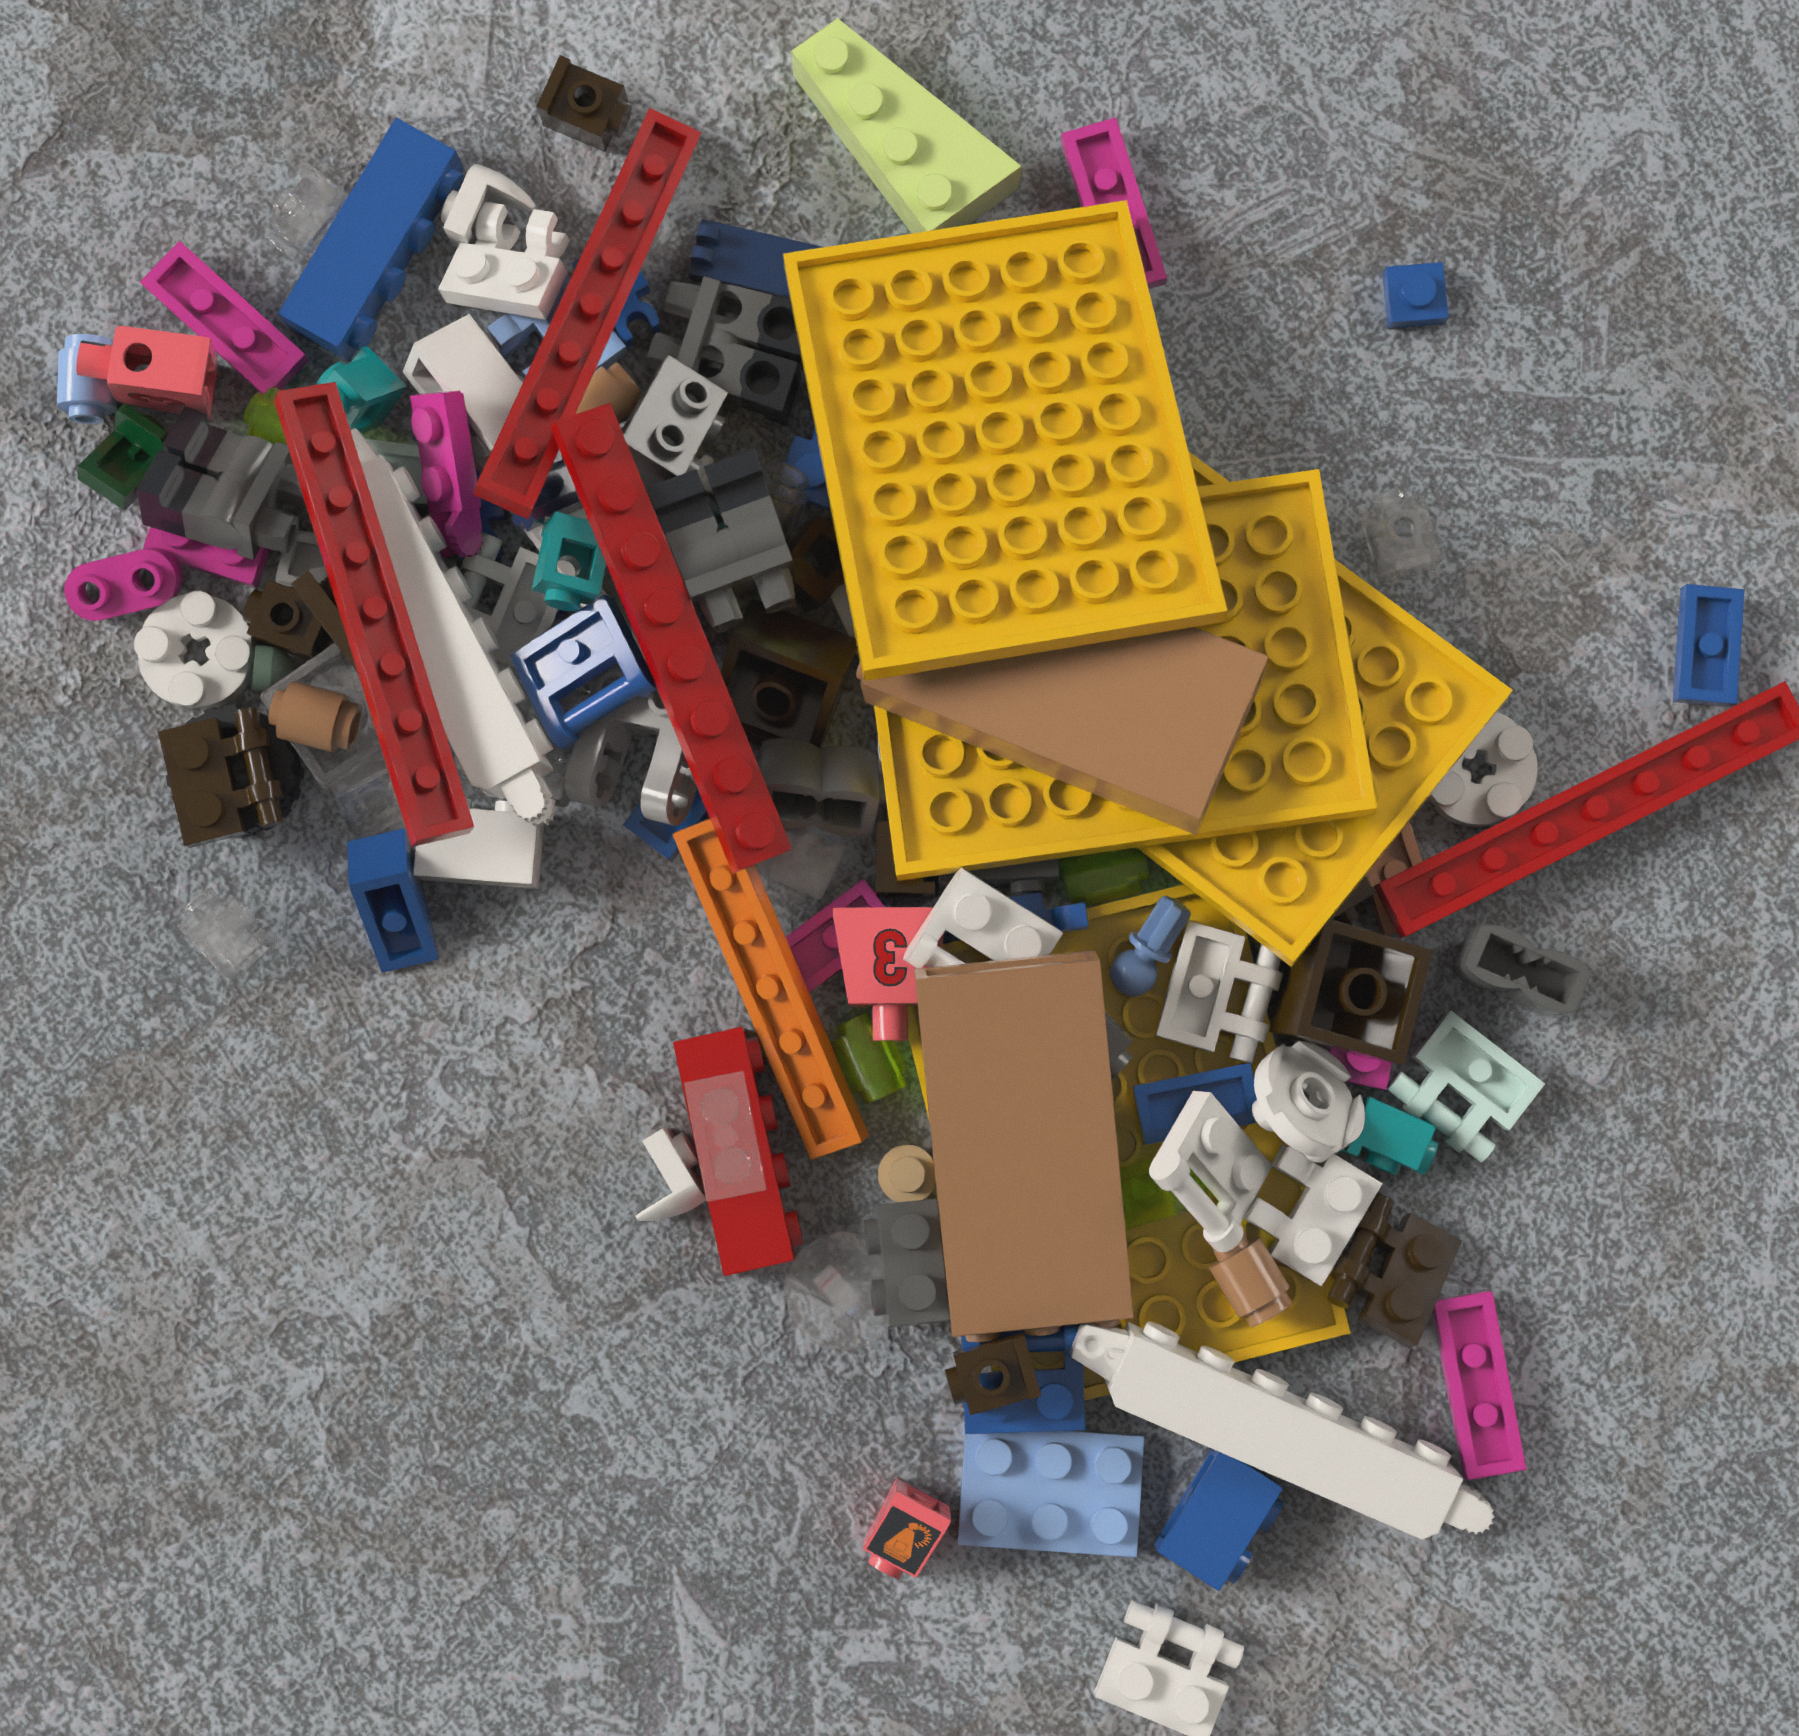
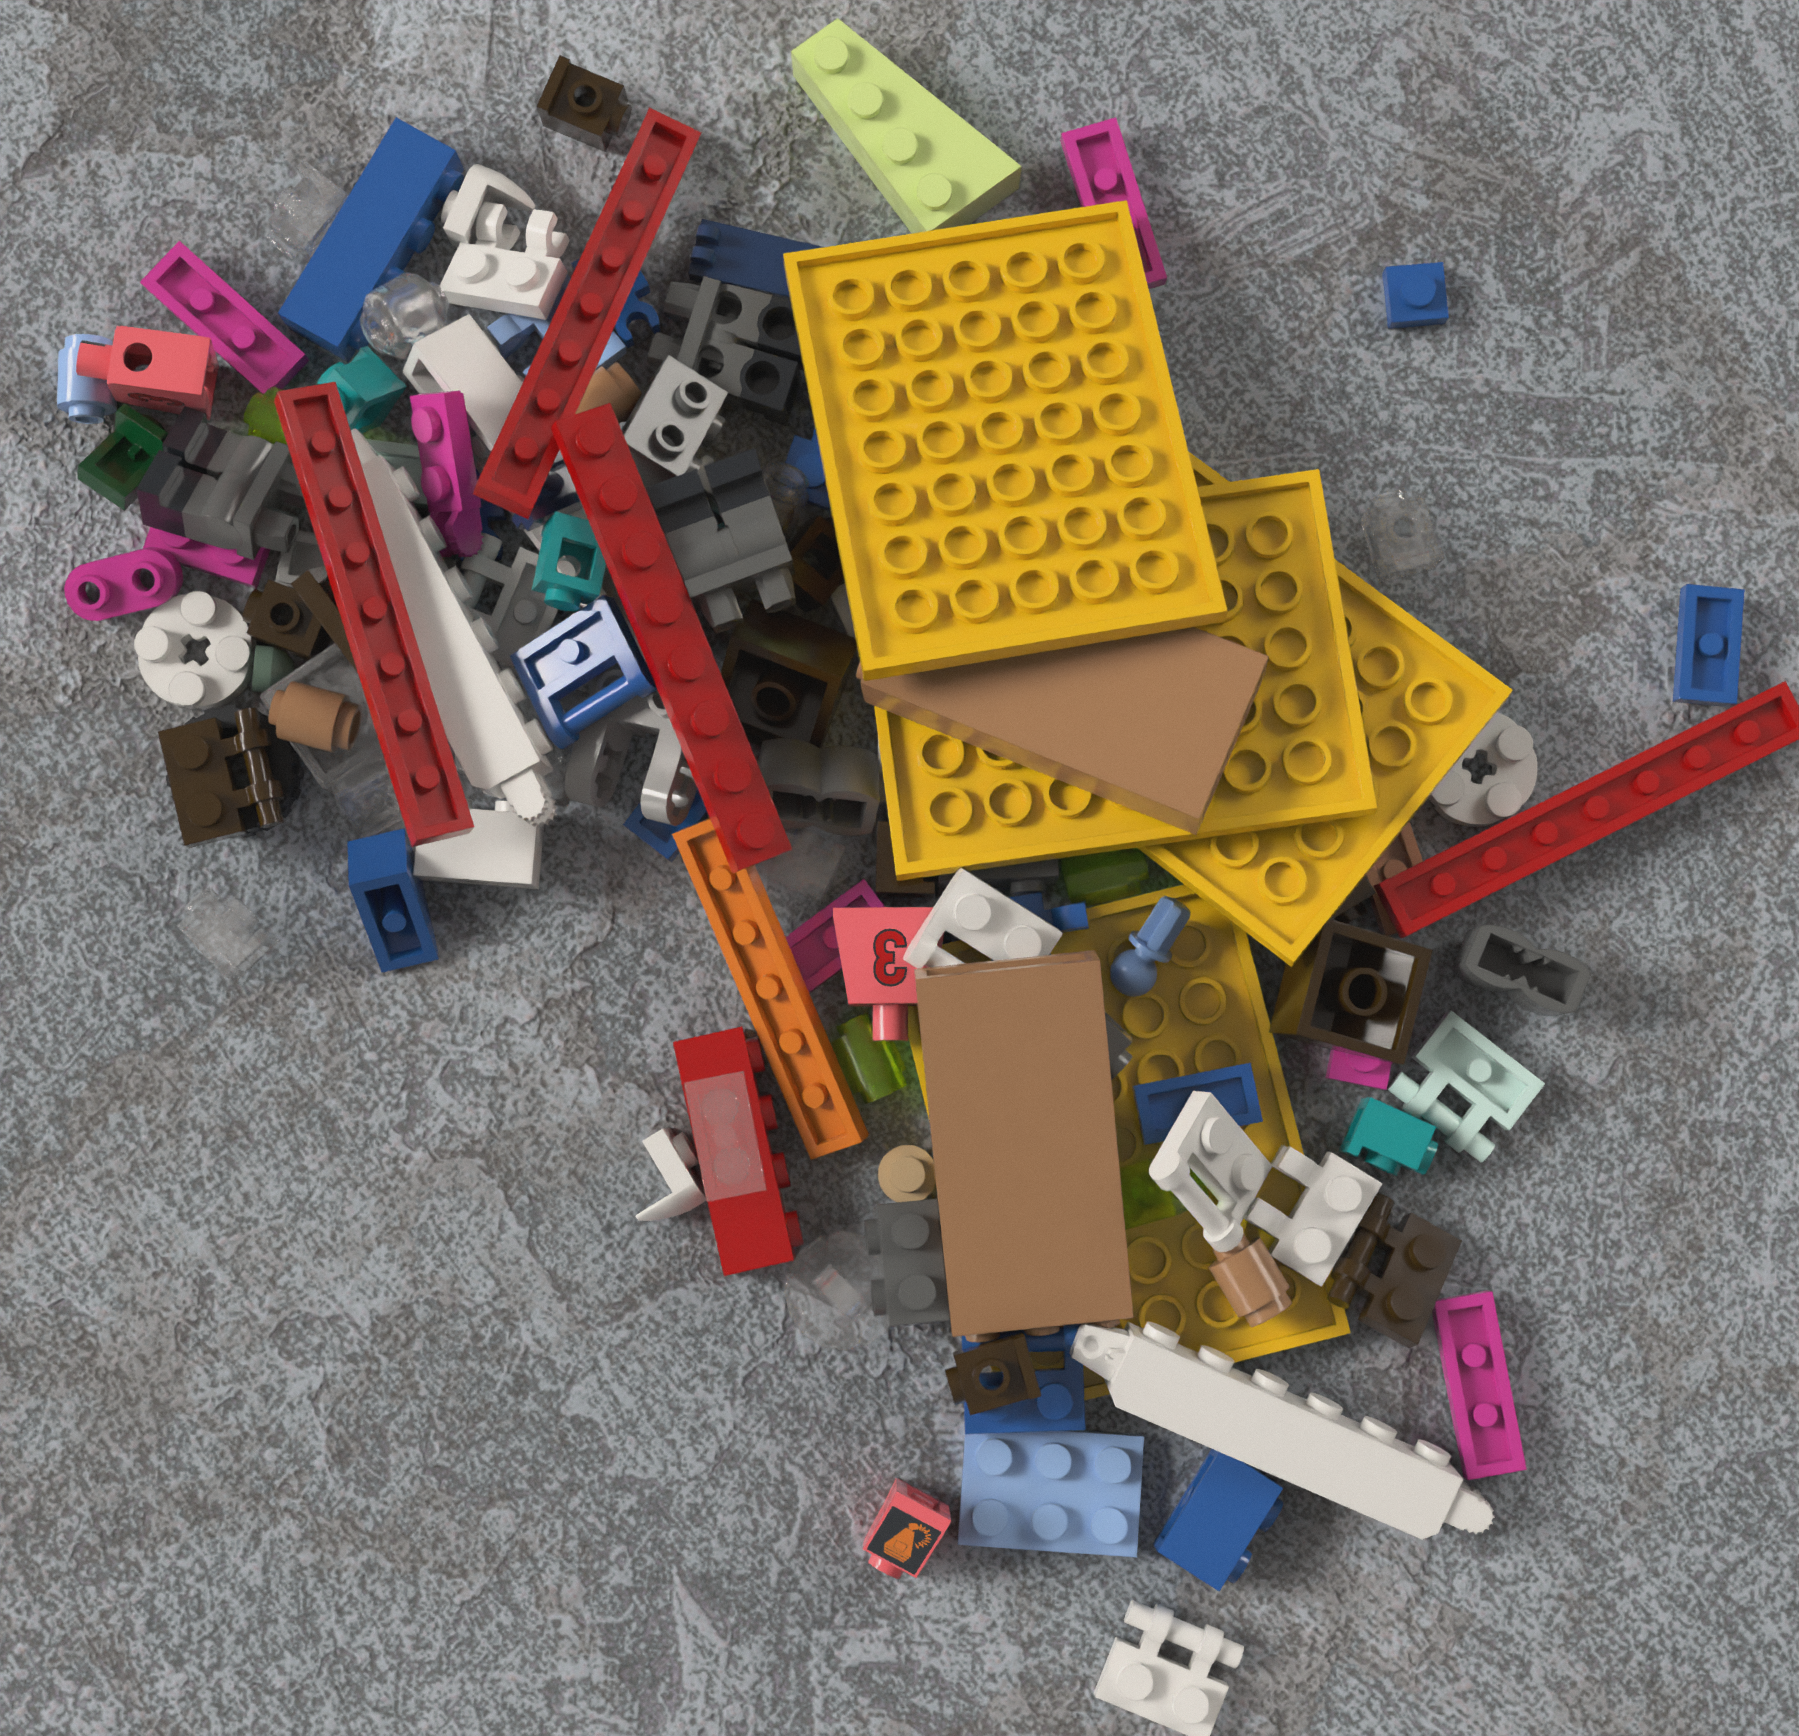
white plate [1155,921,1283,1064] -> none
white plate [1252,1041,1365,1163] -> none
none -> clear head [360,272,449,360]

